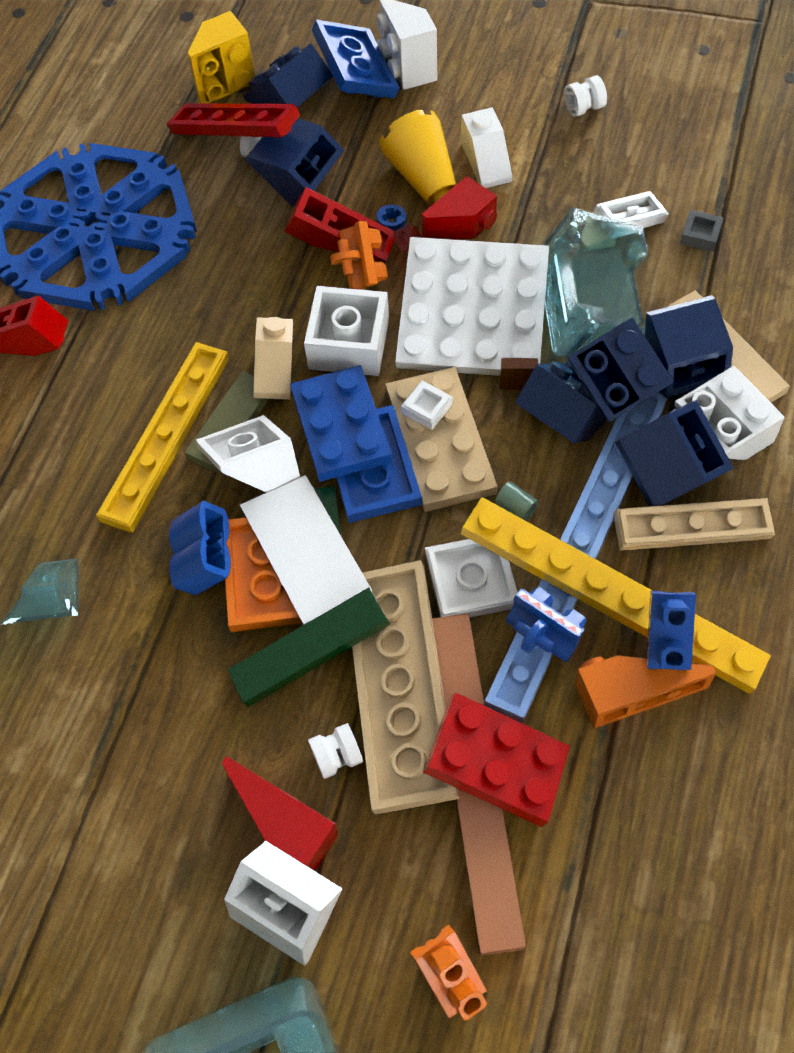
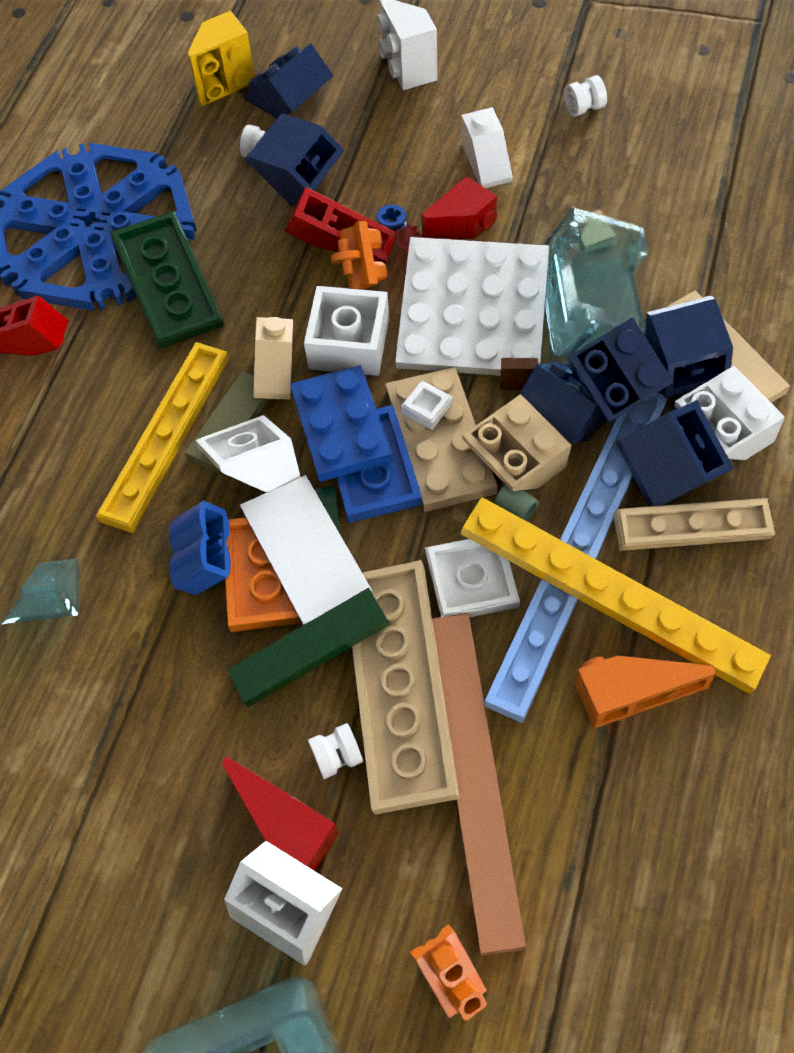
red plate [167,103,300,138] -> none
blue plate [312,20,400,99] -> none
yellow cone [379,110,456,206] -> none
red plate [423,692,570,827] -> none
blue hips [505,587,586,663] -> none
white tile [593,191,669,236] -> none
blue hips [646,591,696,670] -> none
dark grey plate [680,210,724,252] -> none
none -> dark green tile [110,211,224,349]
none -> tan slope [462,394,571,492]

